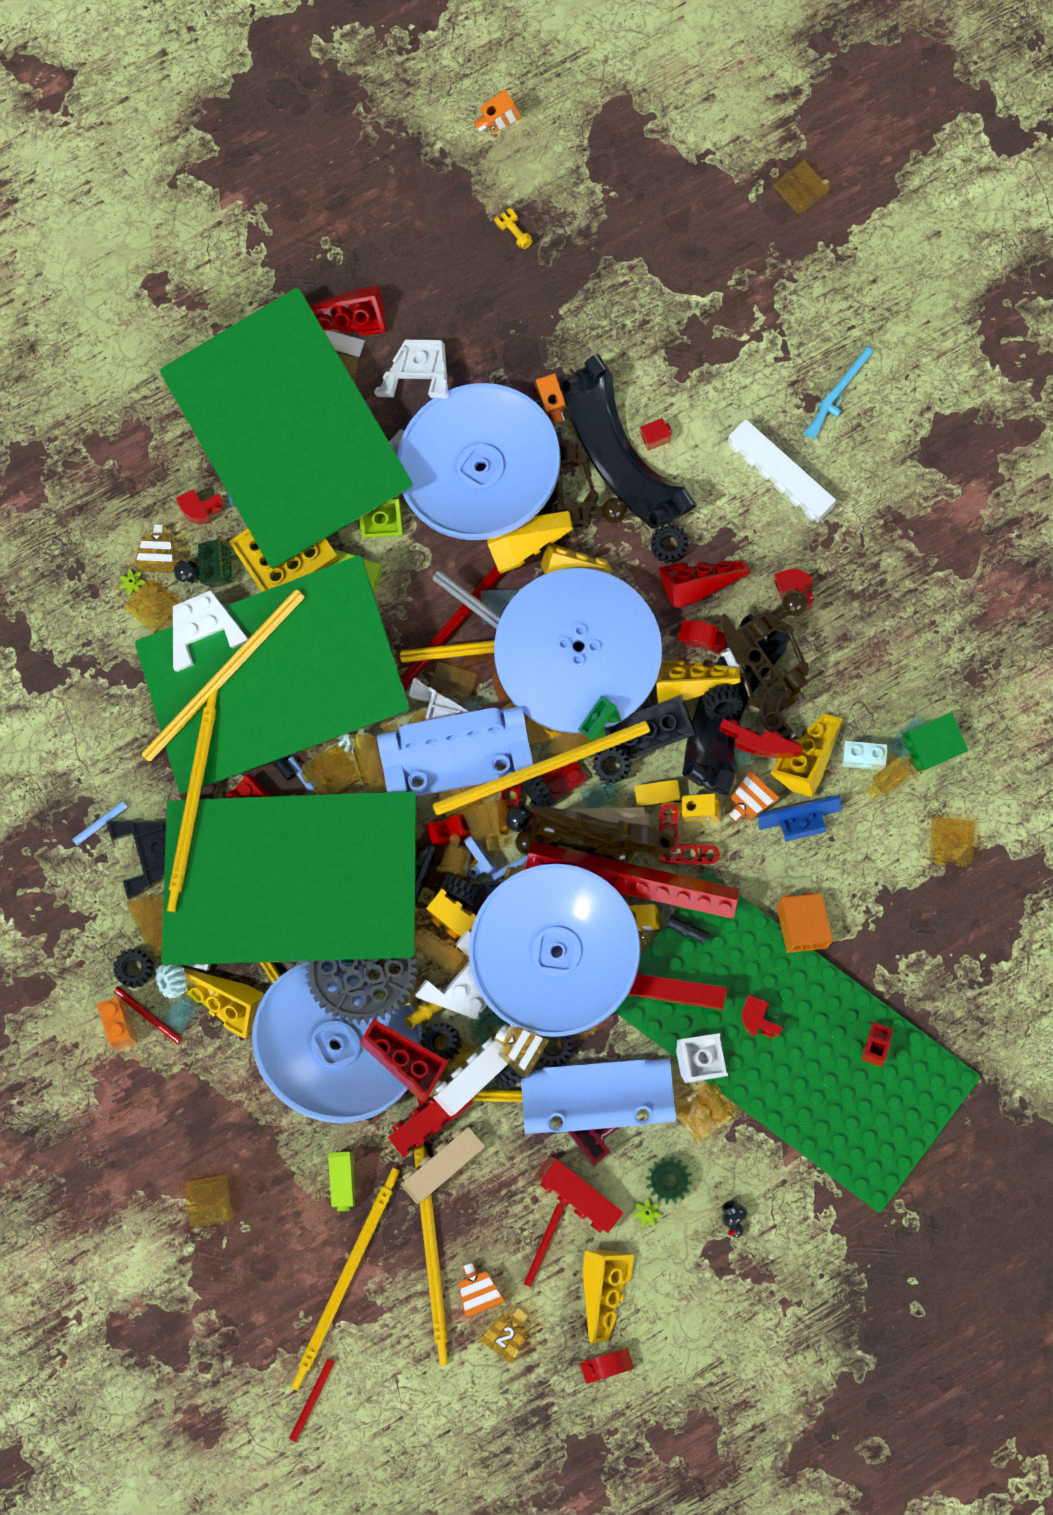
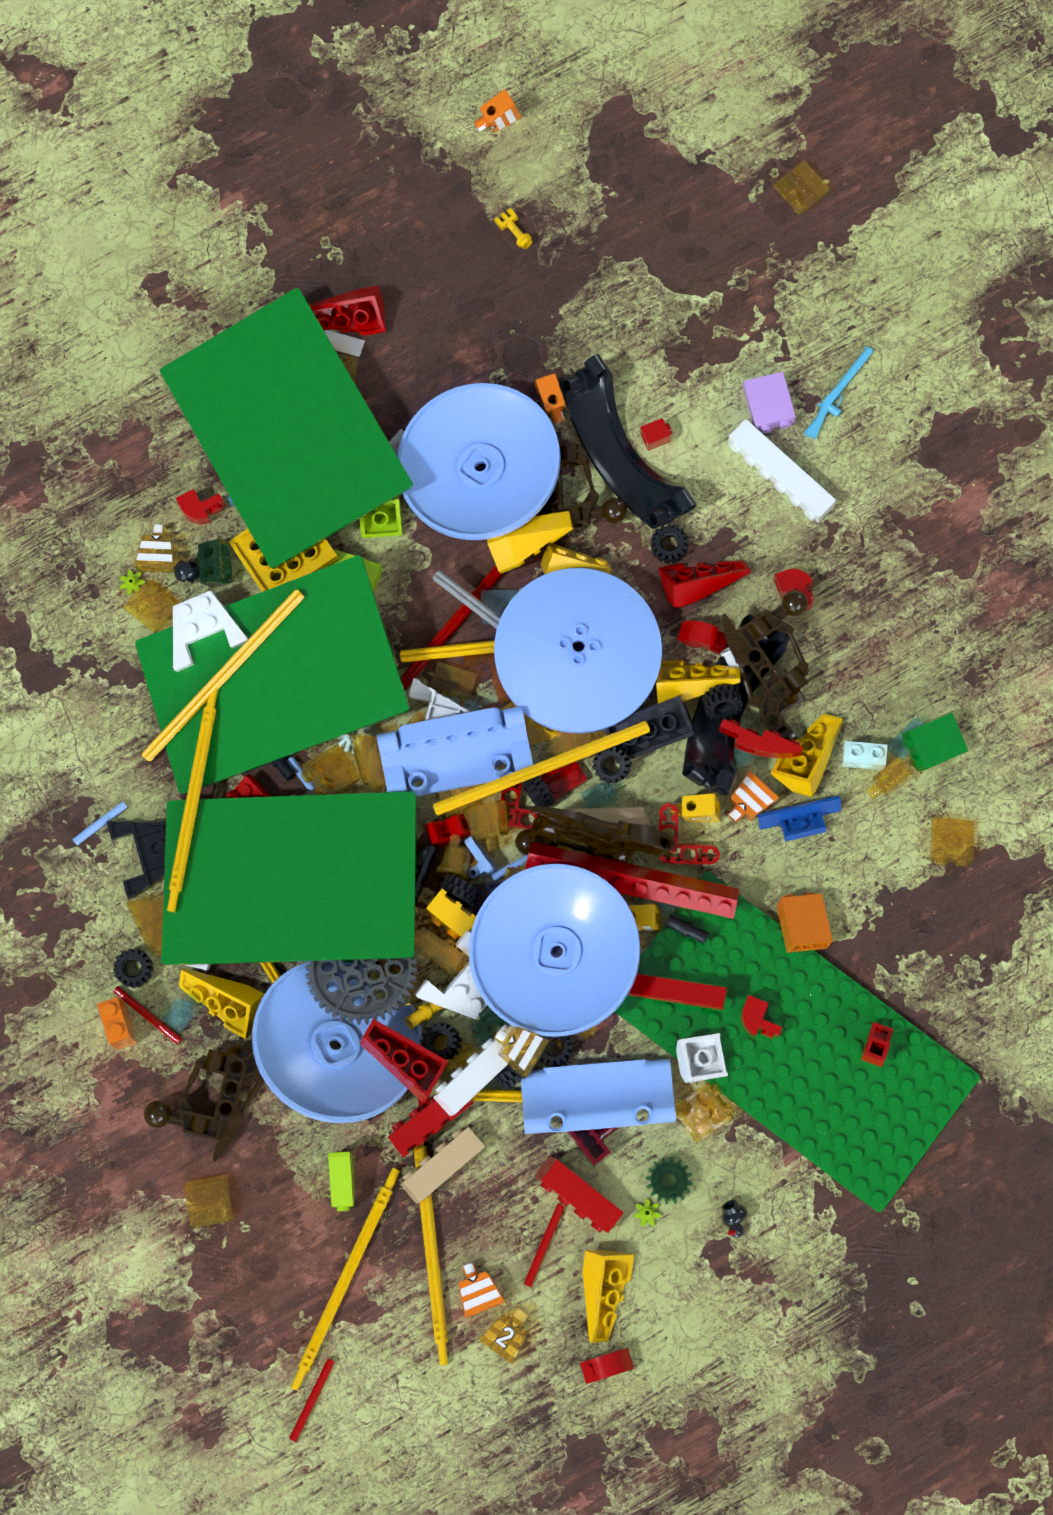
light aqua gear [155,964,189,998] -> none
white wing [374,340,448,399] -> none
black piece [506,806,531,832] -> none
green tile [578,695,621,741] -> none
yellow slope [634,780,682,807] -> none
none -> dark brown piece [144,1041,265,1162]
none -> lavender brick [742,372,796,433]

